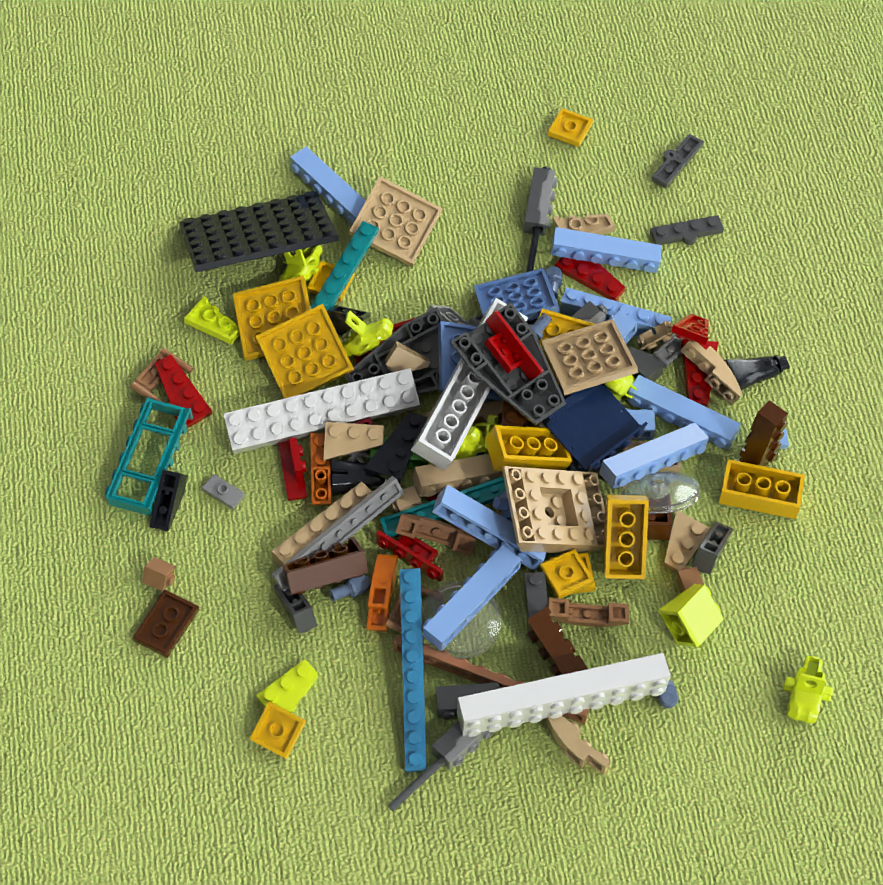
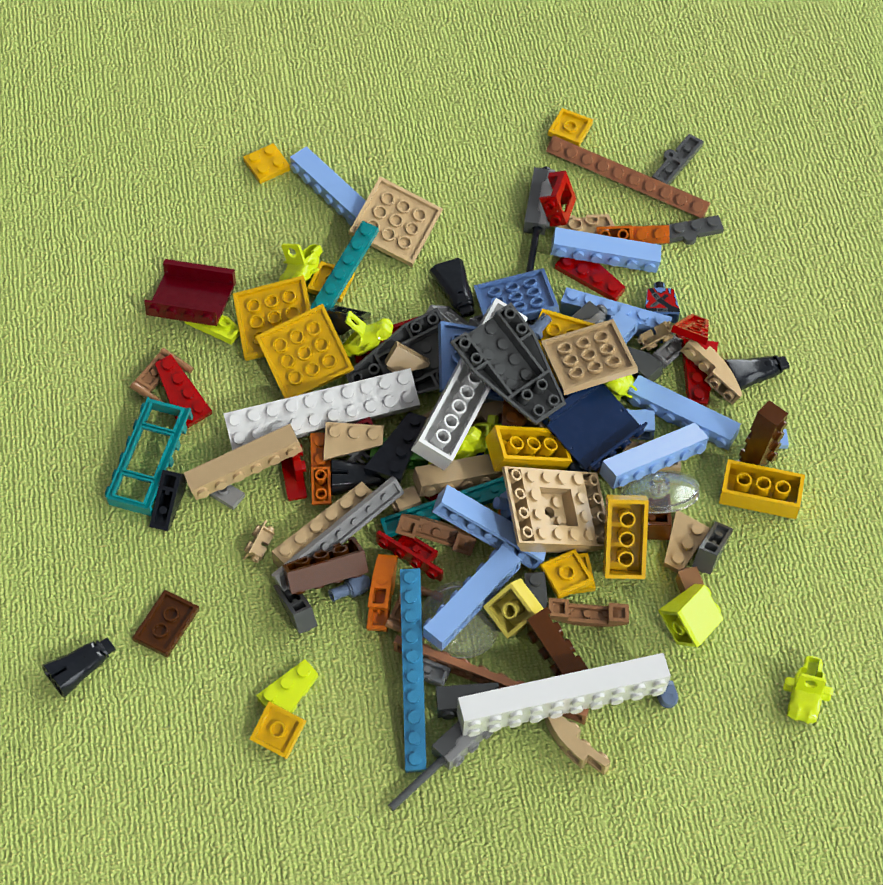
medium nougat brick [142,557,176,591] -> none
black plate [179,191,339,273] -> none
red bracket [484,310,543,381] -> none
sand blue arm [545,266,562,299] -> none
none -> black piece [42,638,116,698]
none -> dark red panel [144,259,236,326]
none -> tan brick [184,424,303,500]
none -> yellow plate [243,143,291,184]
none -> tan hinge [243,520,275,563]
none -> light grey plate [423,658,451,686]
none -> black piece [429,258,475,318]
none -> light yellow brick [483,578,544,639]
none -> red panel [539,170,577,227]
none -> nougat plate [546,135,711,218]
none -> orange slope [596,225,670,244]
none -> torso [645,282,680,323]

